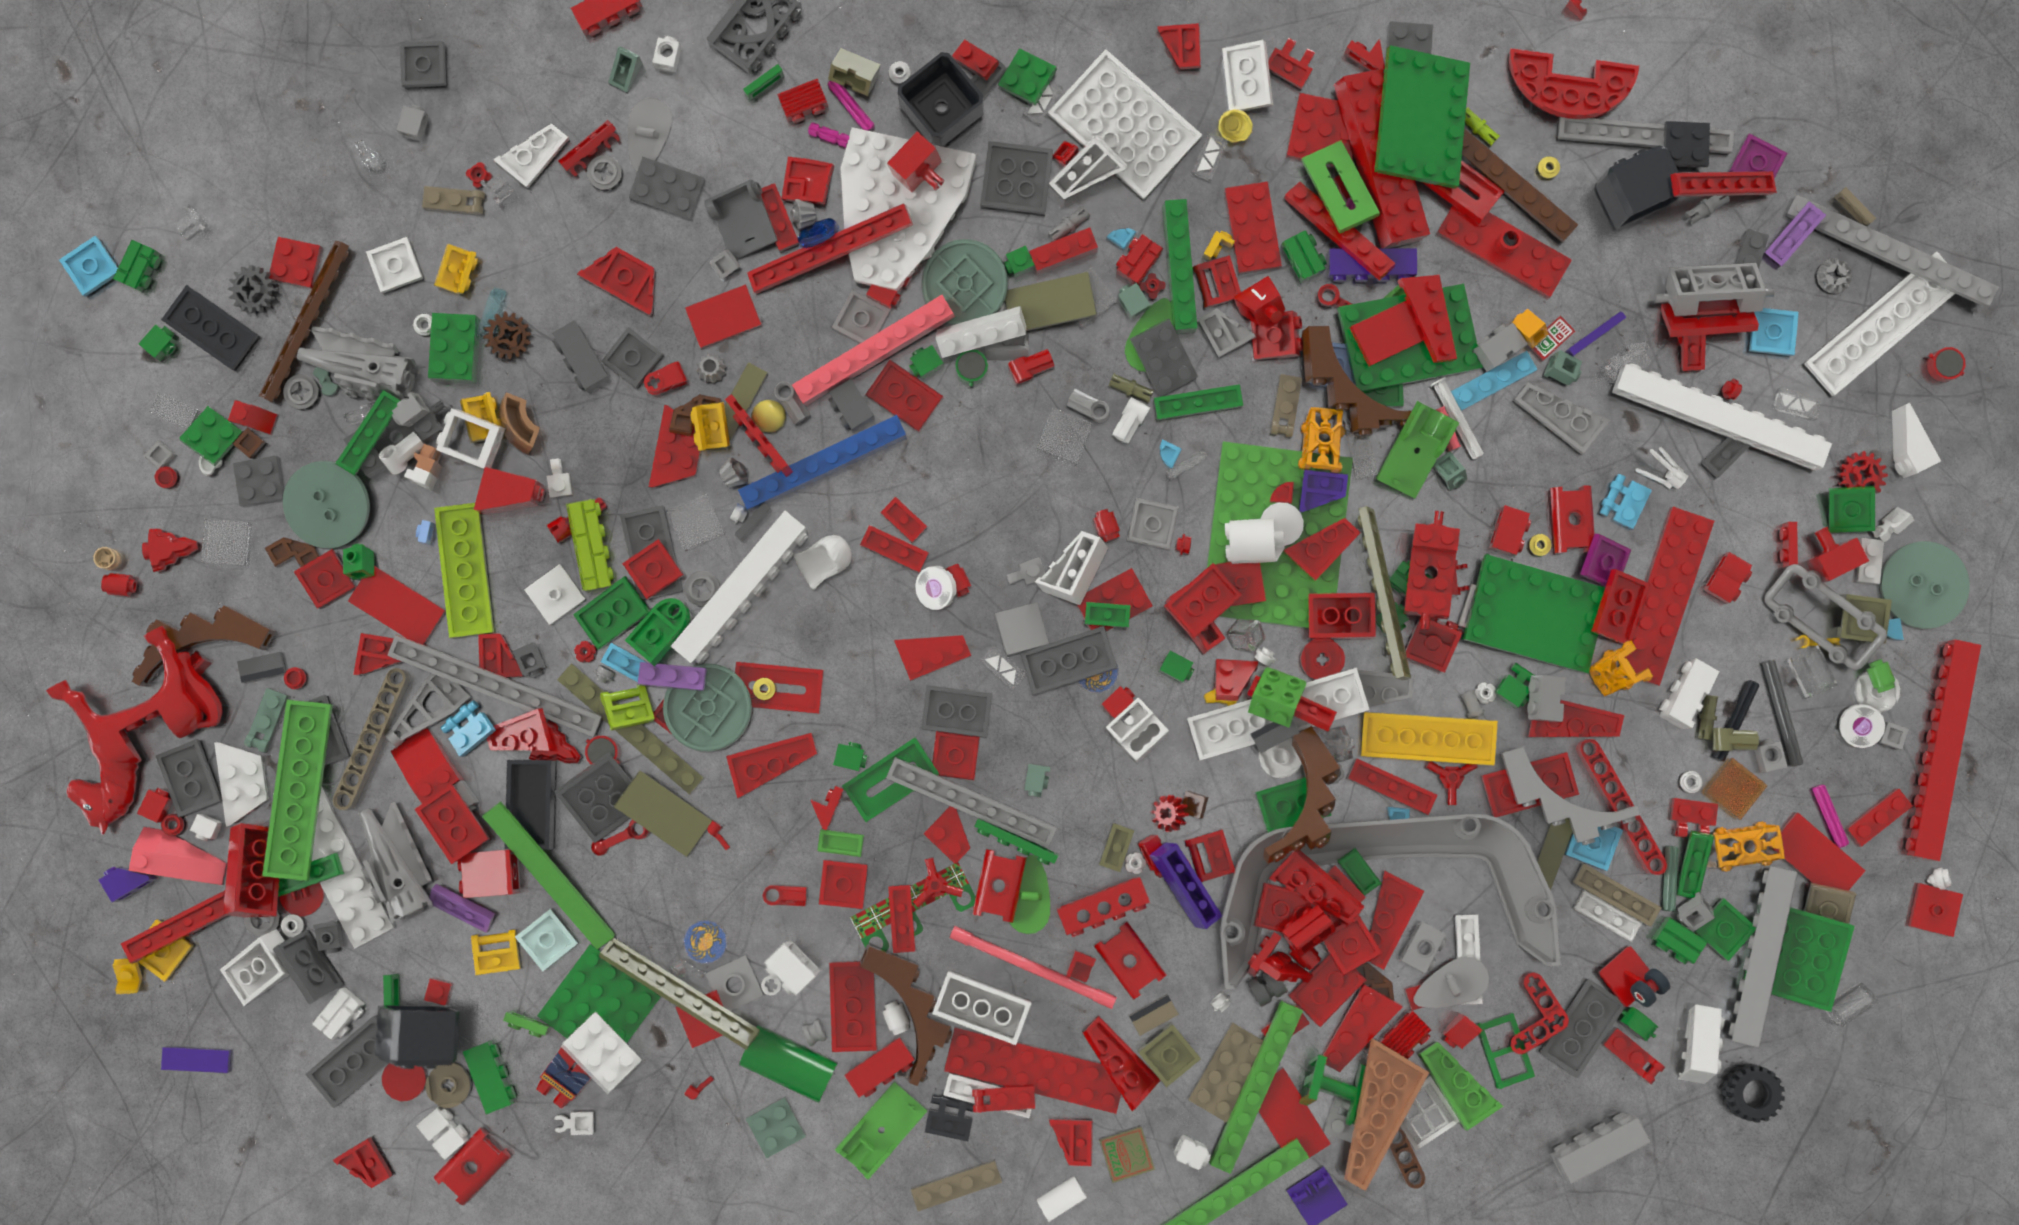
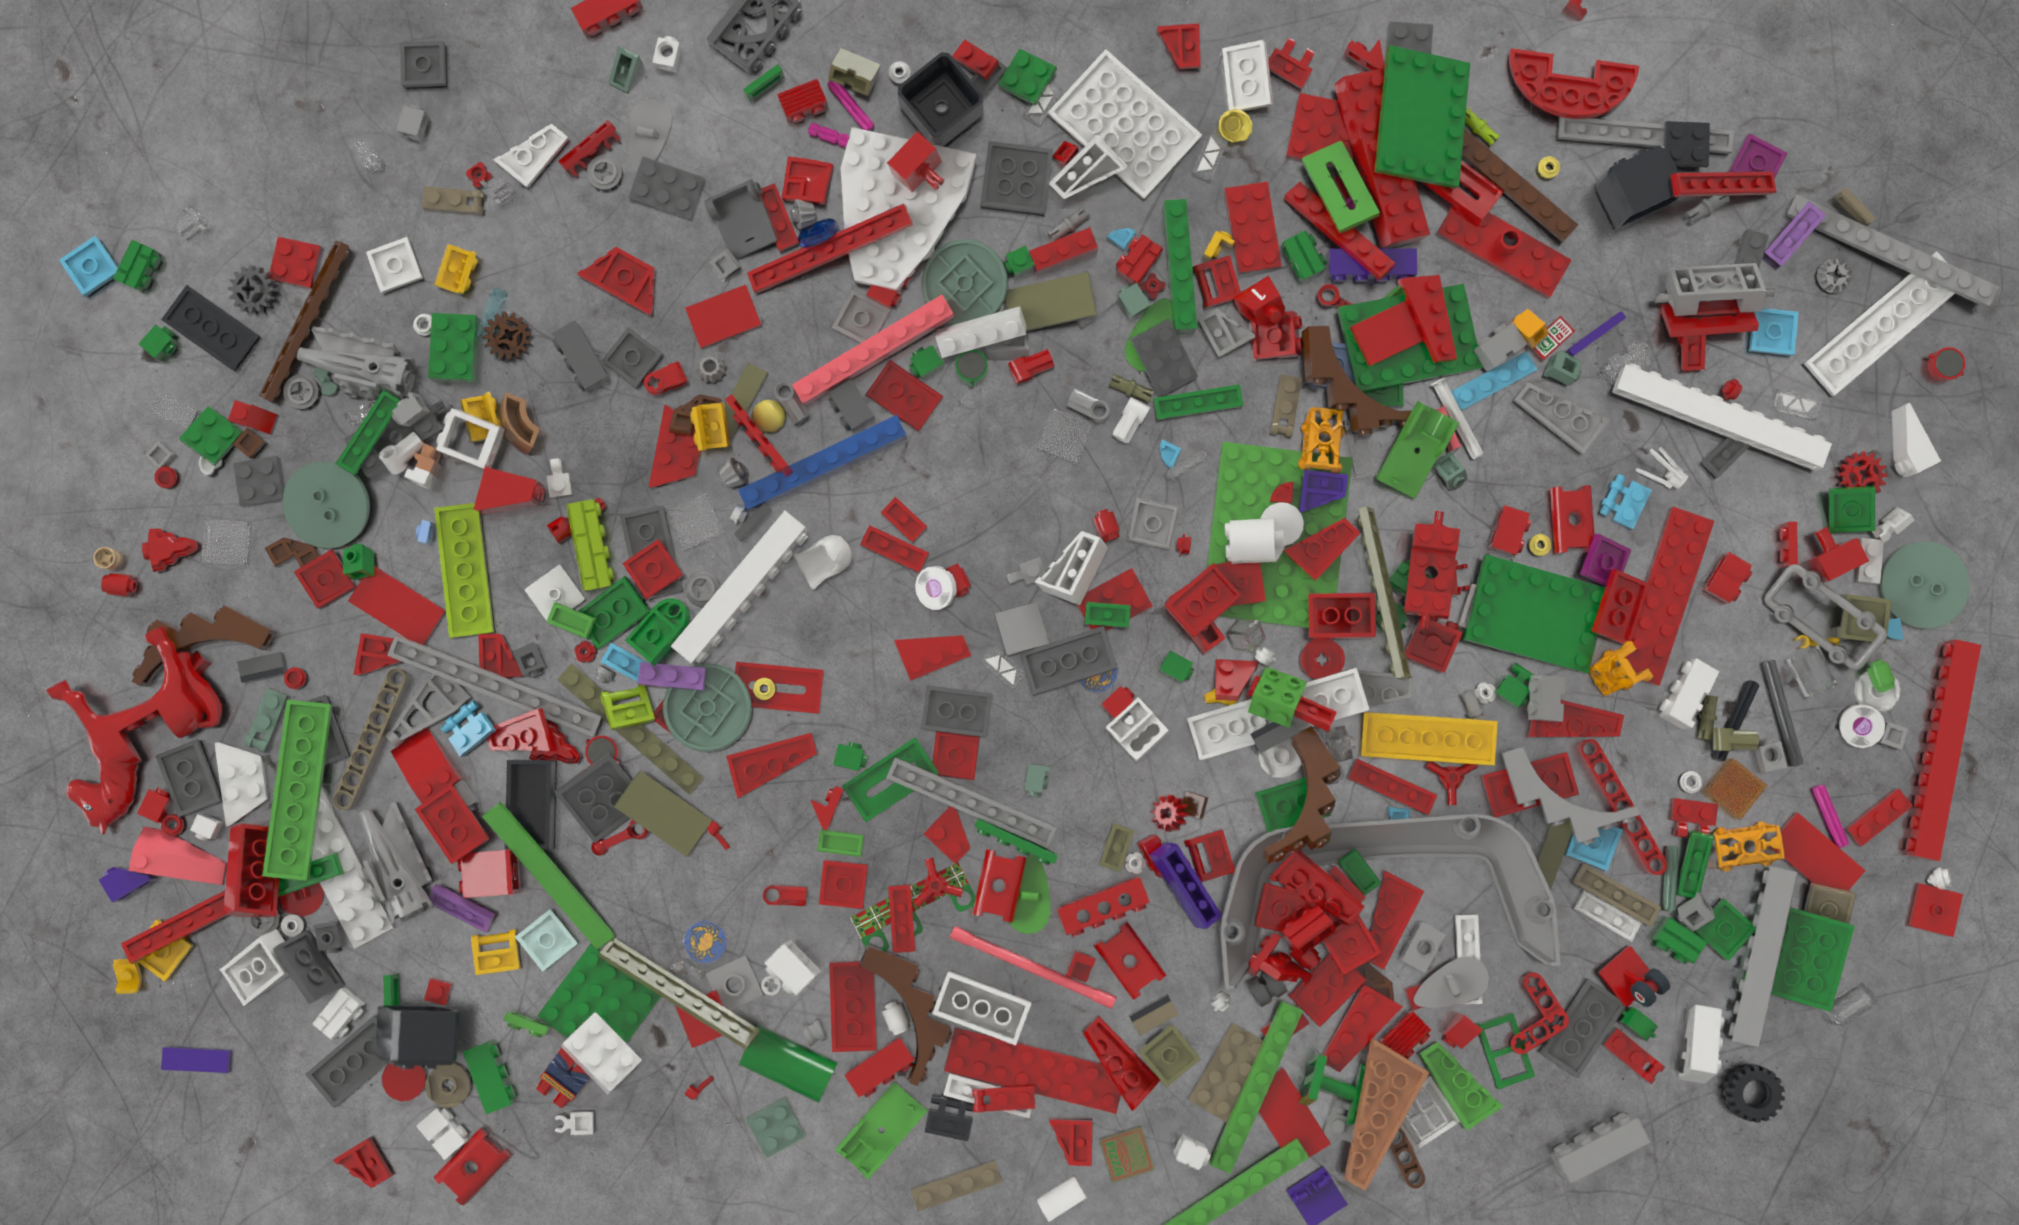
none -> bright green tile [546,602,596,639]

